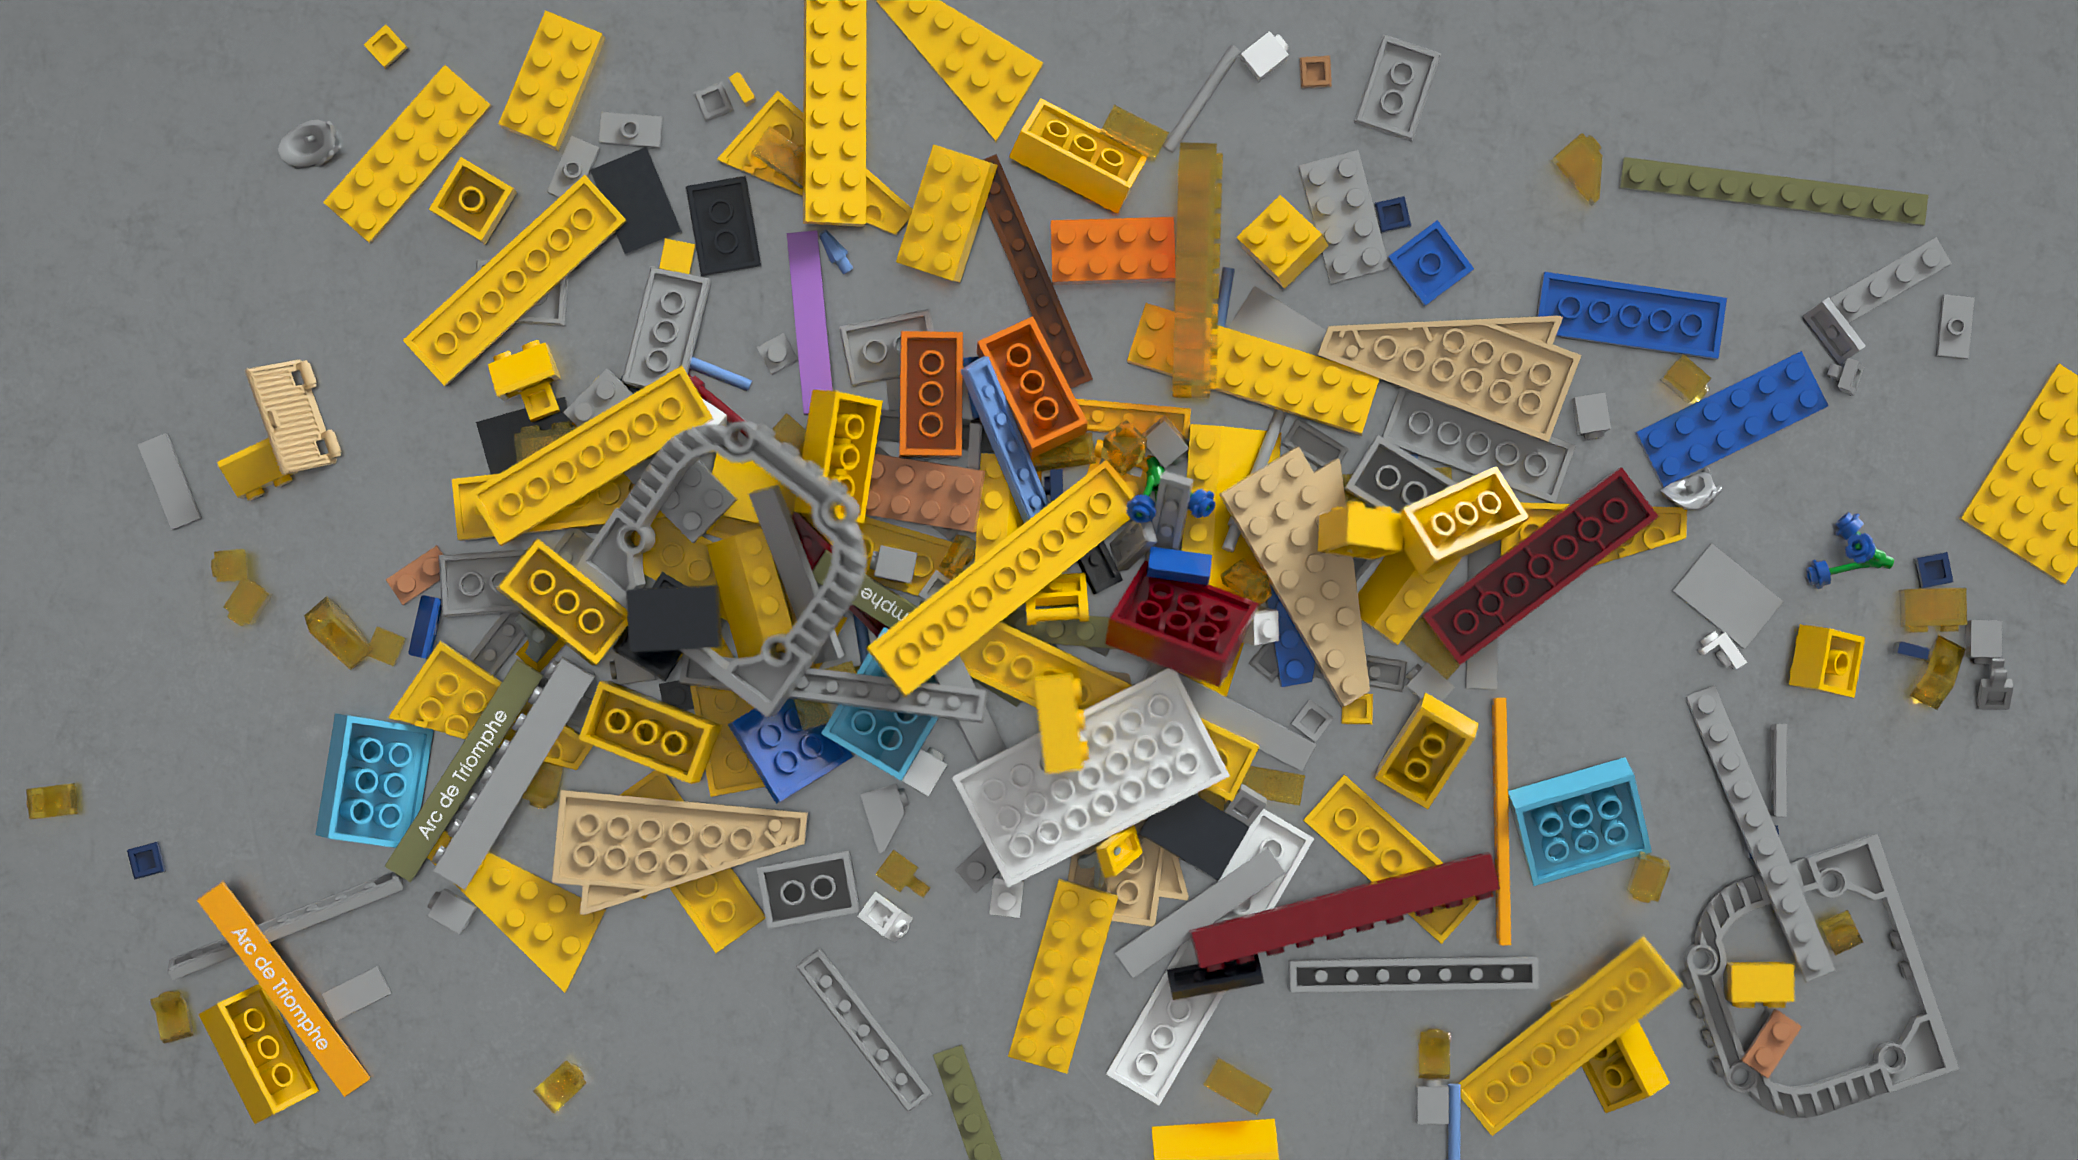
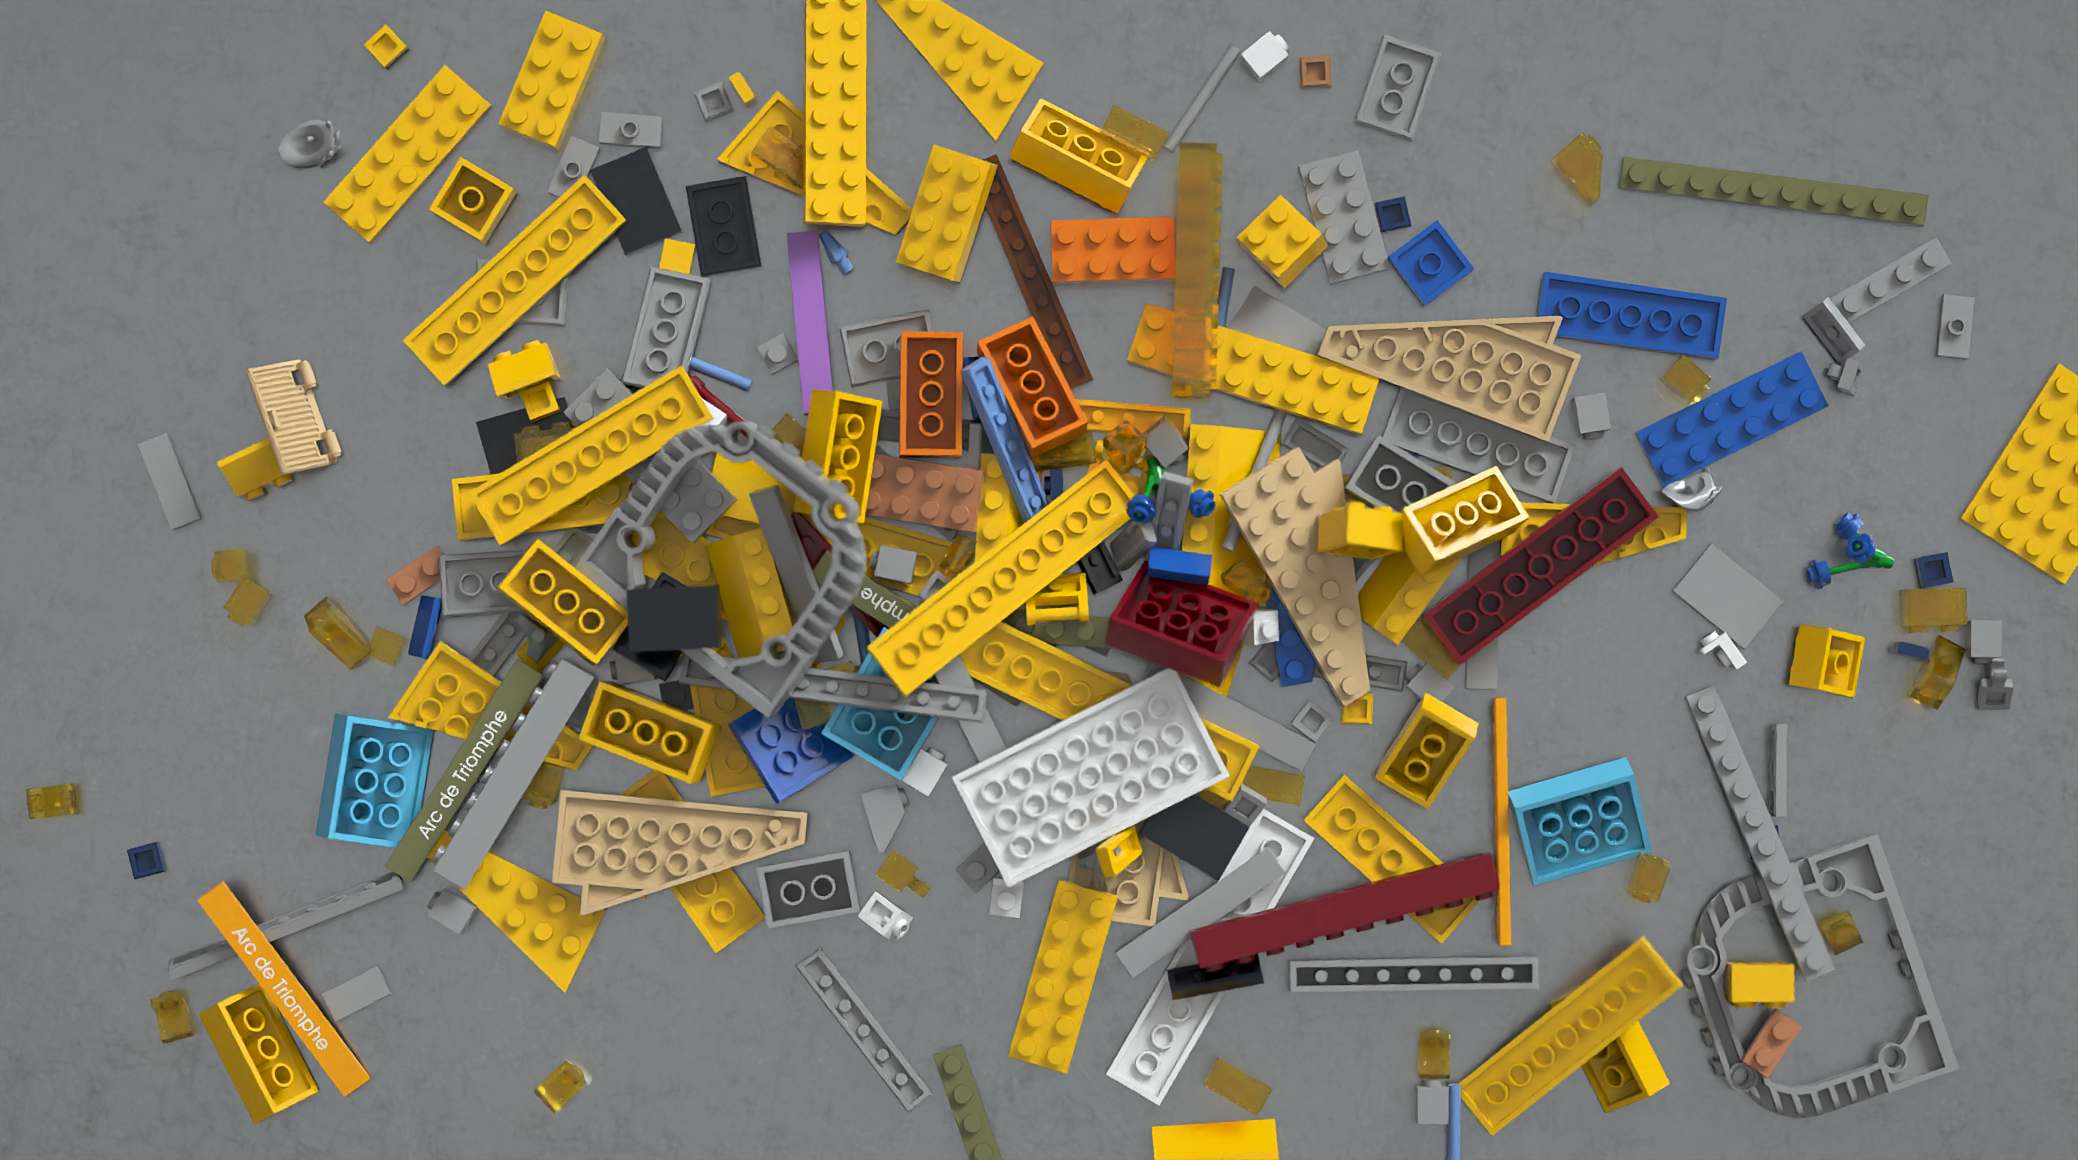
yellow brick [1034,672,1090,774] -> none

